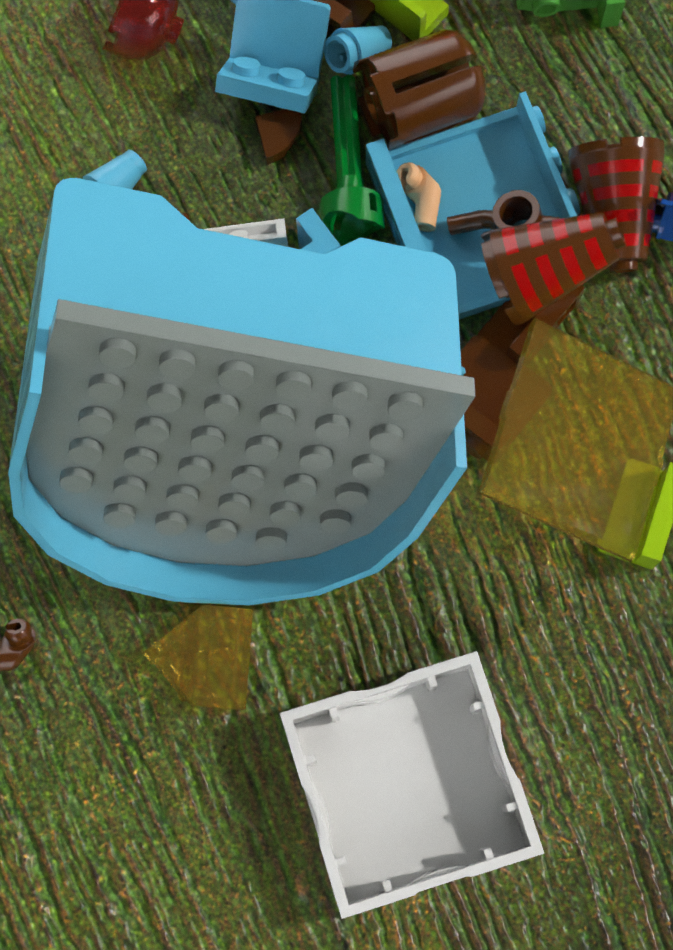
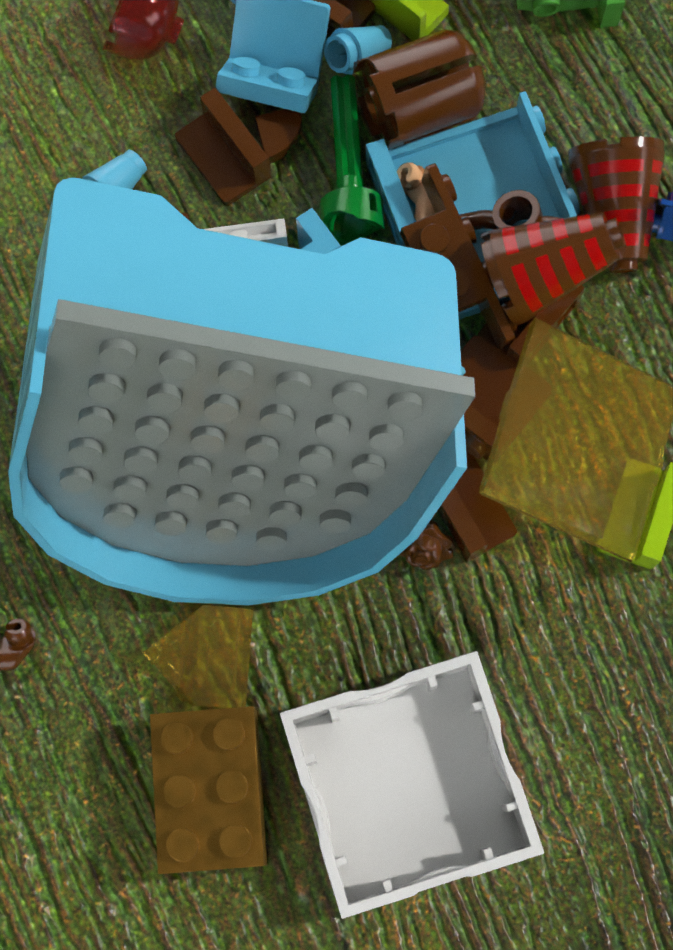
none -> pearl gold brick [150,706,267,874]
none -> reddish brown panel [175,87,272,206]
none -> reddish brown plant [399,520,454,570]
none -> reddish brown bracket [400,163,517,350]
none -> reddish brown panel [437,451,517,563]

